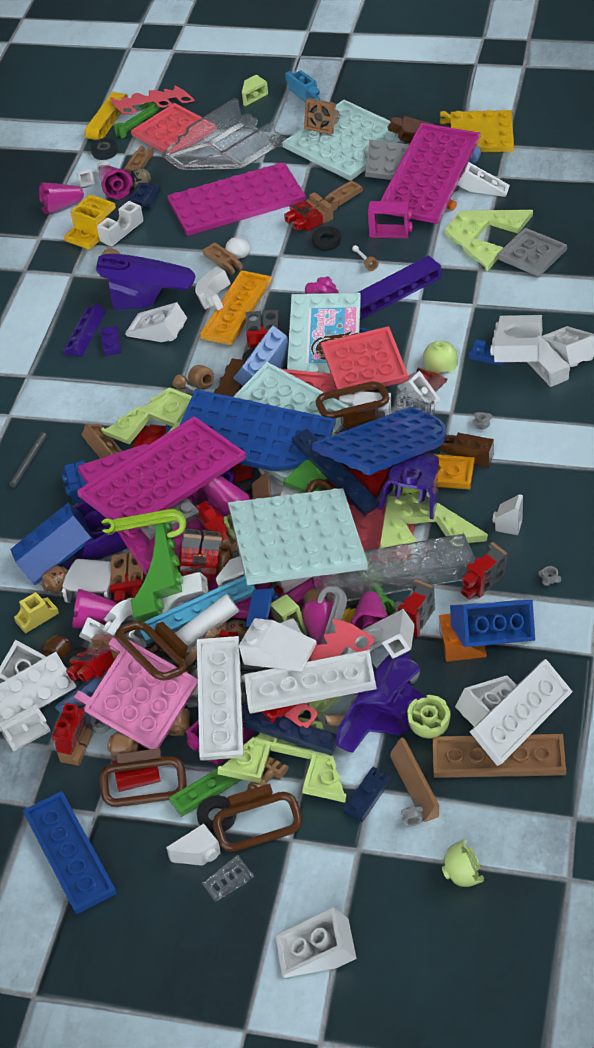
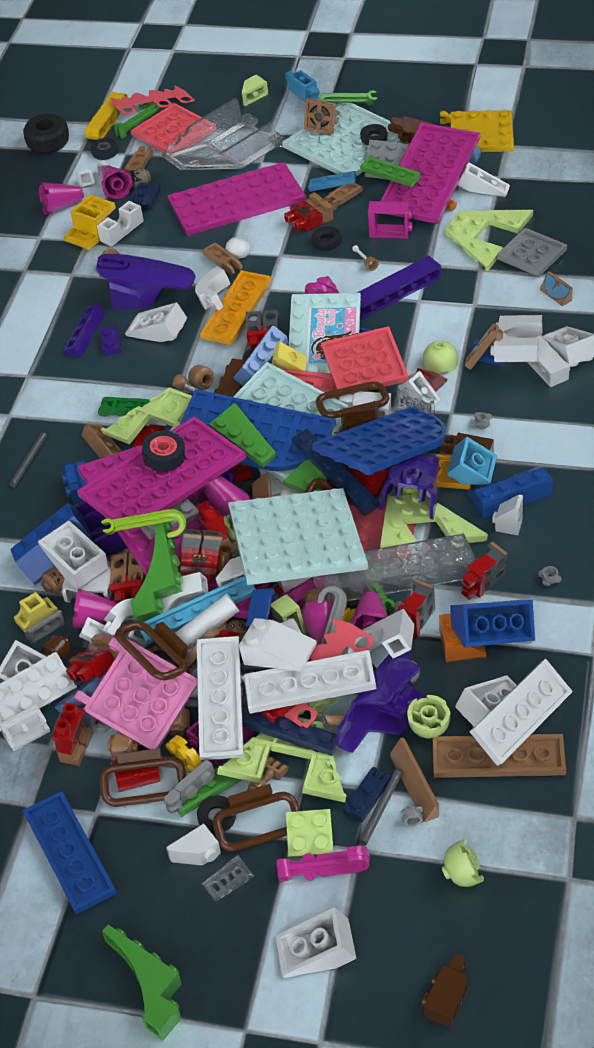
none -> black tyre [23,113,69,154]
none -> light grey slope [25,610,65,644]
none -> white slope [38,521,108,590]
none -> green plate [98,397,150,417]
none -> bright green arch [102,925,182,1040]
none -> black wheel [142,430,185,472]
none -> light grey hinge [164,759,215,814]
none -> yellow plate [165,735,202,773]
none -> bright green wing [209,403,276,468]
none -> light yellow brick [272,342,307,371]
none -> dark pink piece [276,846,370,882]
none -> yellowish green plate [286,809,334,859]
none -> dark azure tile [308,171,357,192]
none -> bright green piece [318,90,377,106]
none -> dark grey bar [359,769,403,845]
none -> black tyre [360,124,388,146]
none -> bright green plate [360,156,421,187]
none -> reddish brown hinge [421,955,468,1028]
none -> medium azure slope [447,437,497,485]
none -> medium nougat hinge [465,323,504,370]
none -> blue slope [467,467,553,519]
none -> slope [540,271,573,306]

